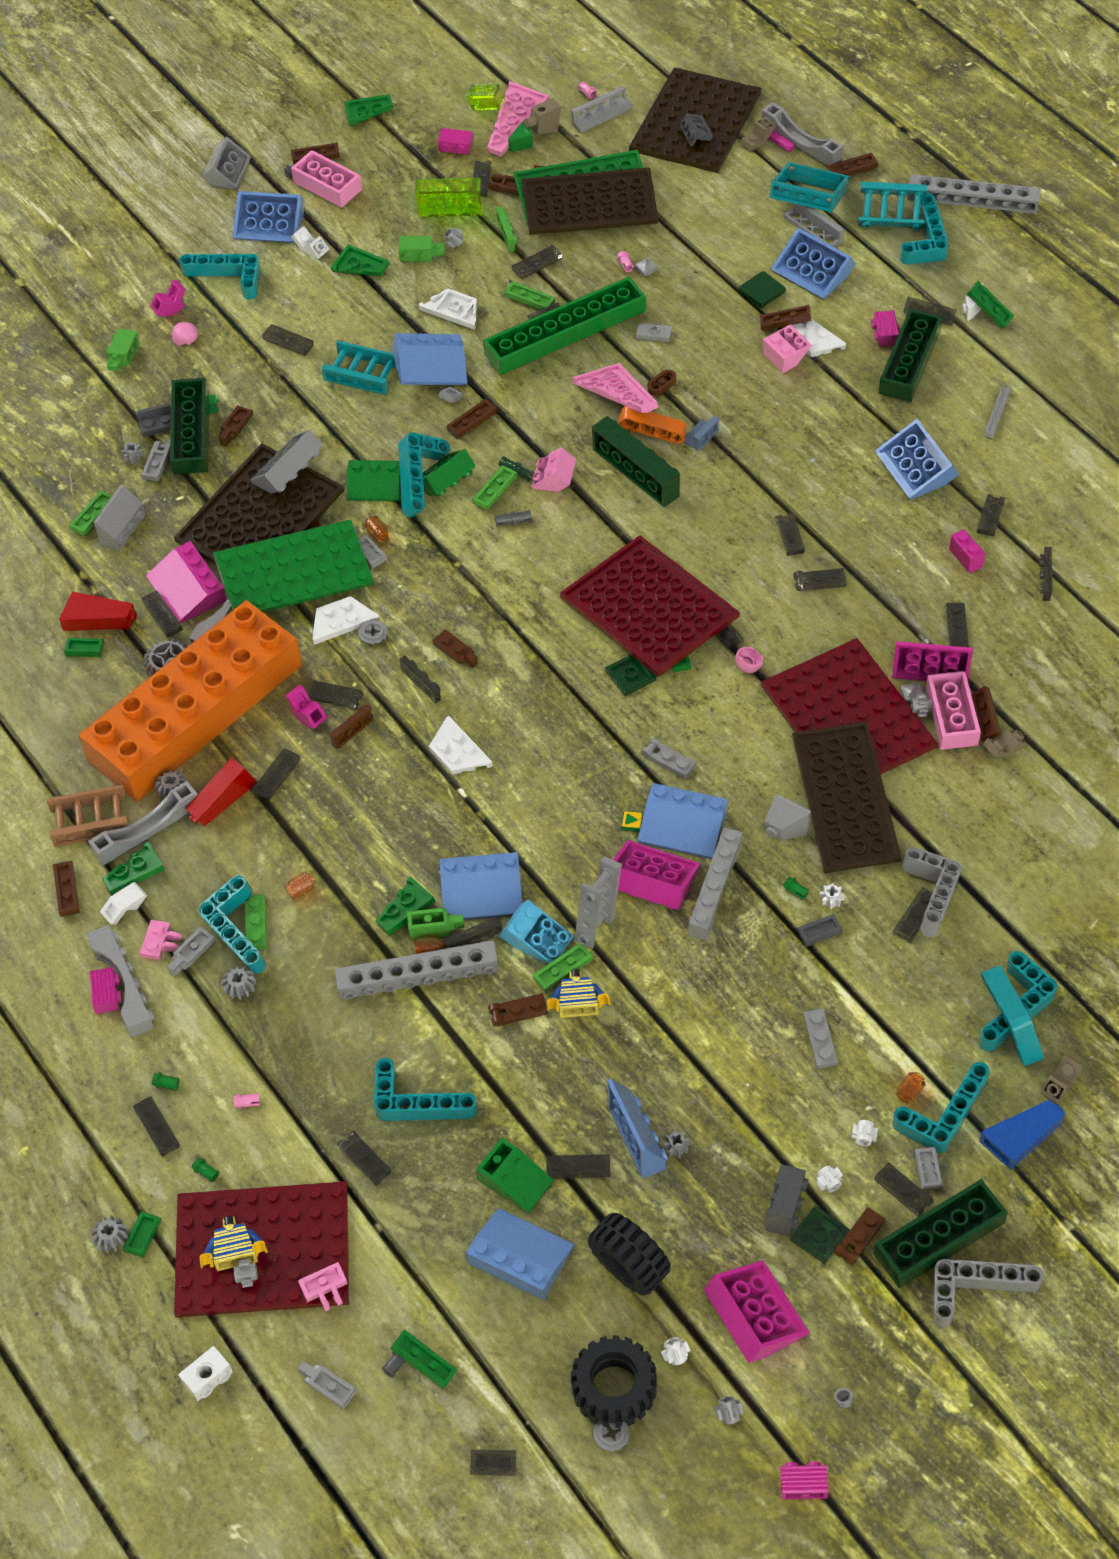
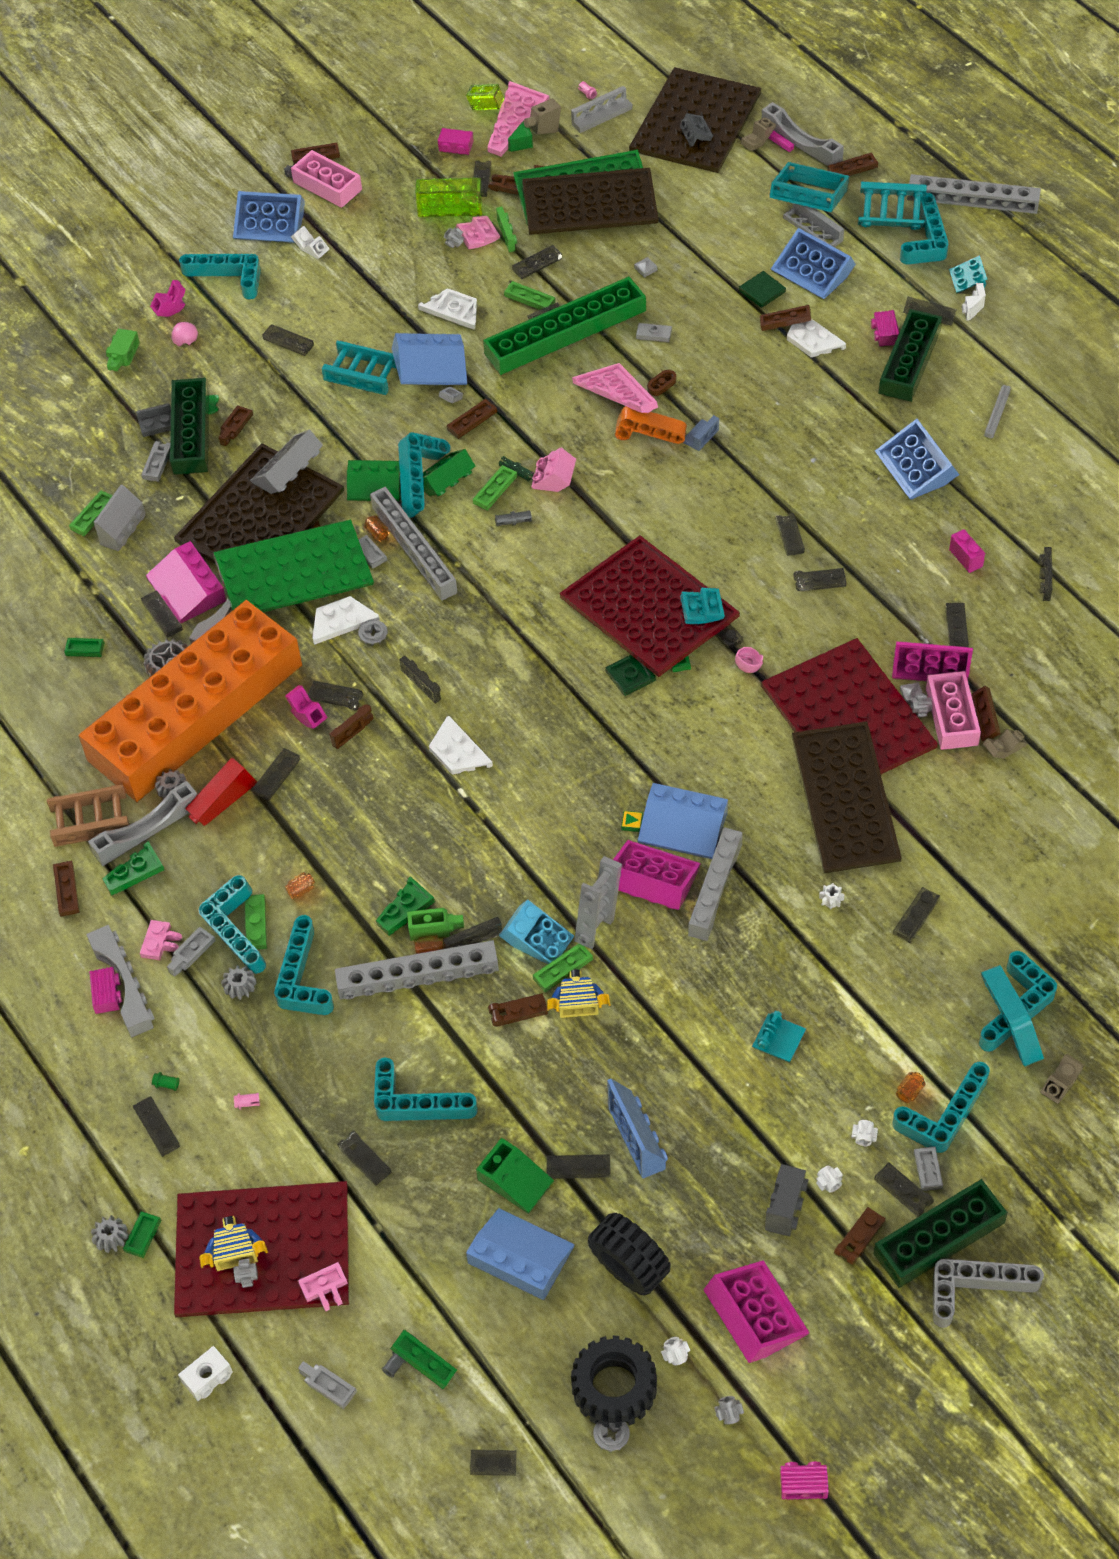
red slope [59,591,137,631] -> none
white slope [100,882,147,925] -> none
light grey gear [121,442,144,464] -> none
green pin [192,1158,219,1182] -> none
light grey slope [202,136,251,190] -> none
green wing [331,244,390,277] -> none
green wing [344,94,393,127] -> none
bright green hinge [399,236,445,262] -> none
reddish brown hinge [432,629,478,668] -> none
medium blue slope [439,852,522,920] -> none
dark green brick [592,416,680,507] -> none
bright pink pin [617,251,634,272] -> none
light grey plate [641,738,696,780] -> none
light grey gear [664,1130,690,1158] -> none
bright pink slope [763,324,811,373] -> none
light grey slope [764,794,811,841] -> none
green pin [783,877,809,900] -> none
clear green tile [790,1206,850,1265] -> none
dark grey tile [797,914,842,947] -> none
light grey plate [803,1008,838,1069] -> none
light grey hinge [835,1388,853,1409] -> none
light grey beam [902,847,962,937] -> none
green plate [967,281,1014,329] -> none
clear smoke plate [977,494,1006,537] -> none
blue slope [979,1100,1065,1170] -> none
none -> teal beam [274,915,334,1015]
none -> light grey brick [370,487,457,601]
none -> bright pink slope [456,216,500,249]
none -> teal slope [680,588,725,624]
none -> teal hinge [752,1011,806,1063]
none -> teal hinge [949,255,988,293]

